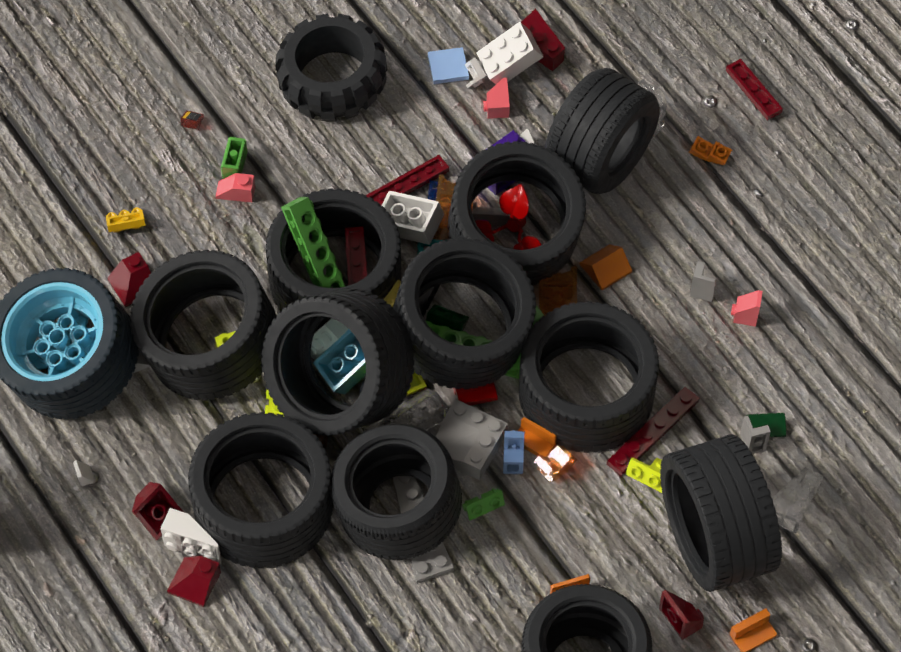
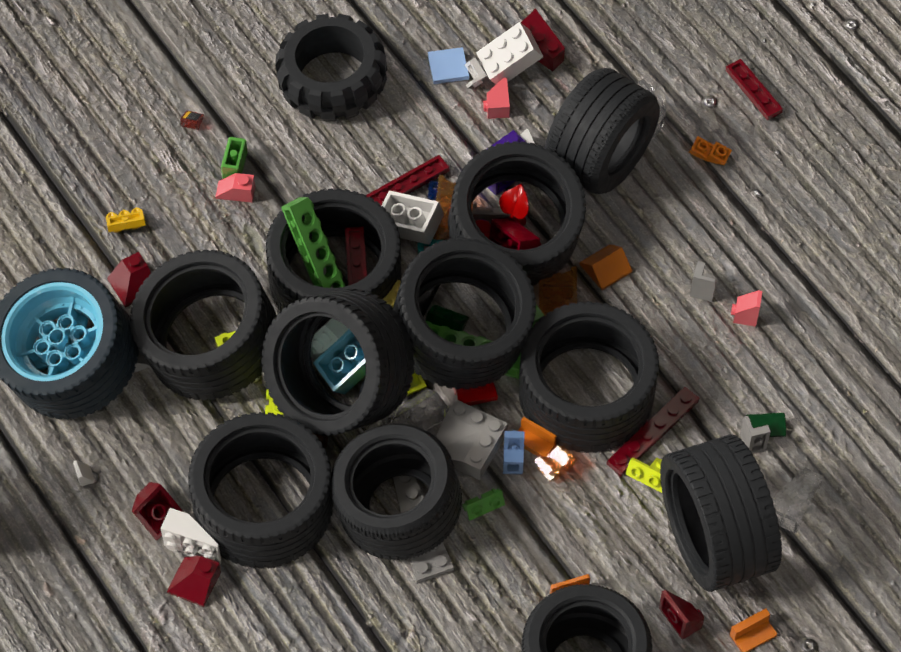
none -> dark red wedge [489,217,540,250]

